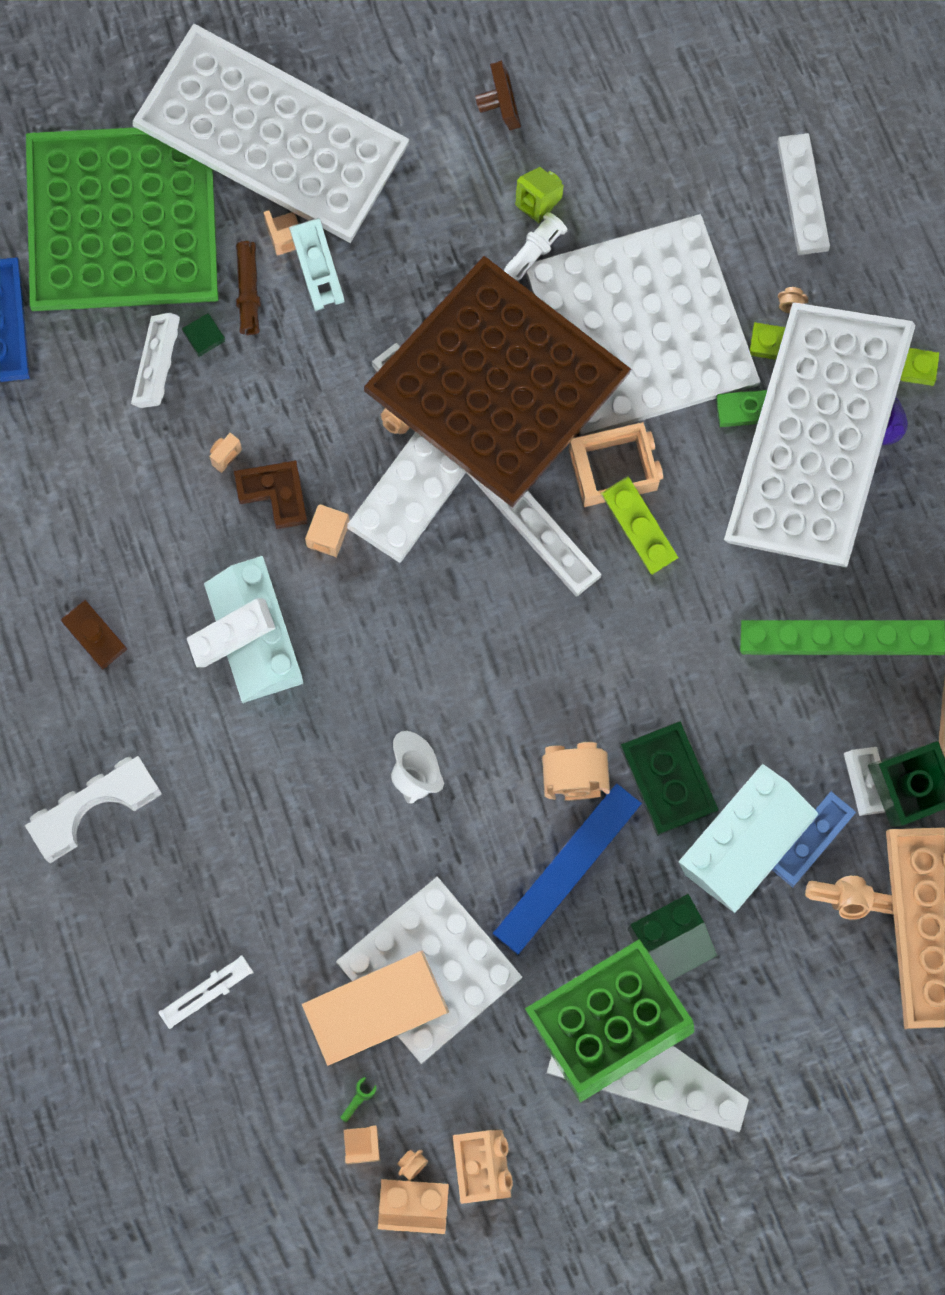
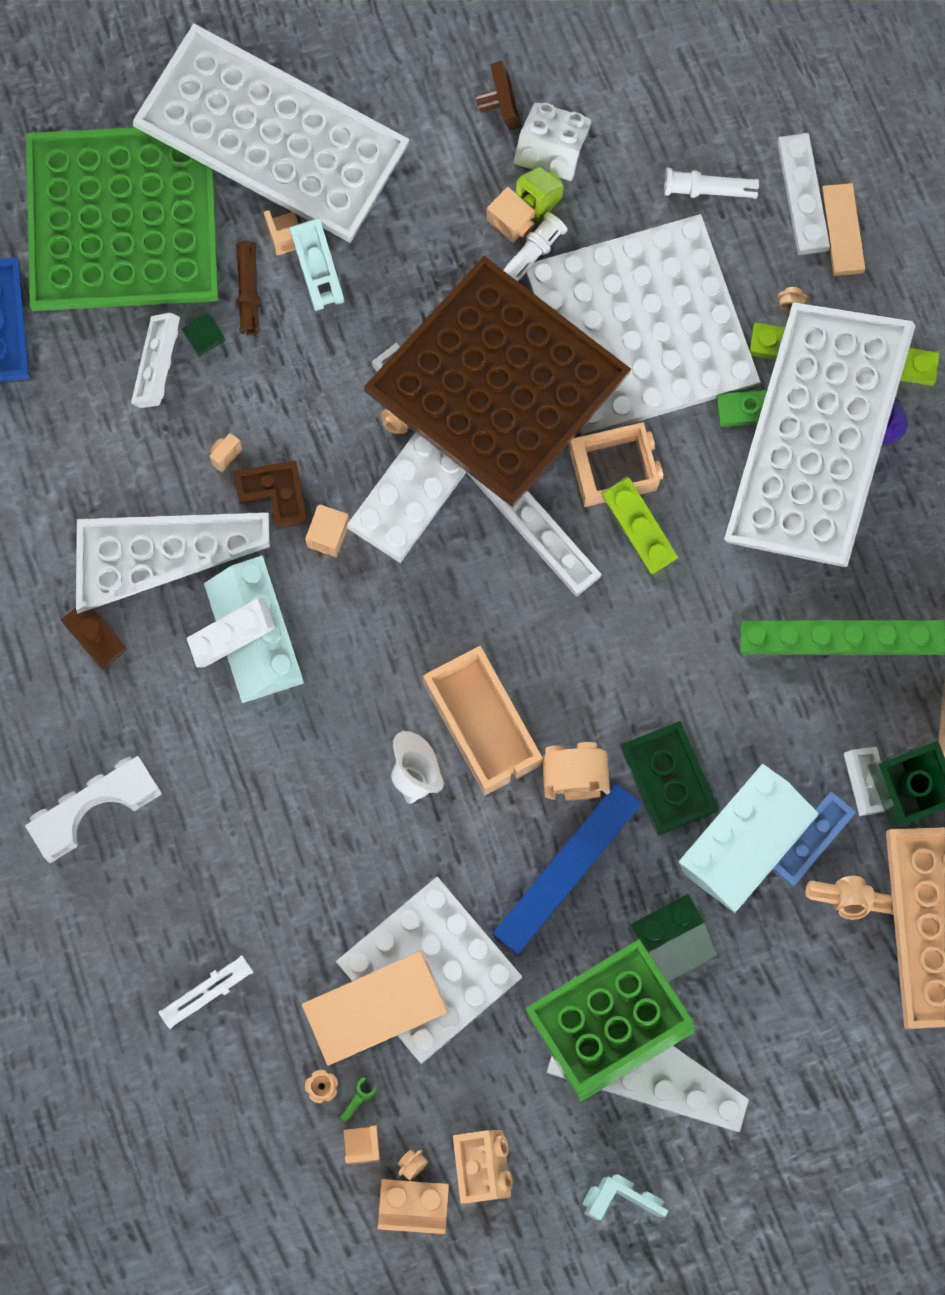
none -> white wing [76,513,270,613]
none -> light nougat plate [305,1070,338,1103]
none -> light nougat piece [423,646,543,796]
none -> light nougat brick [486,187,535,243]
none -> white bracket [513,103,592,181]
none -> light aqua bracket [583,1174,668,1220]
none -> white pin [664,168,759,199]
none -> light nougat tile [821,183,865,276]

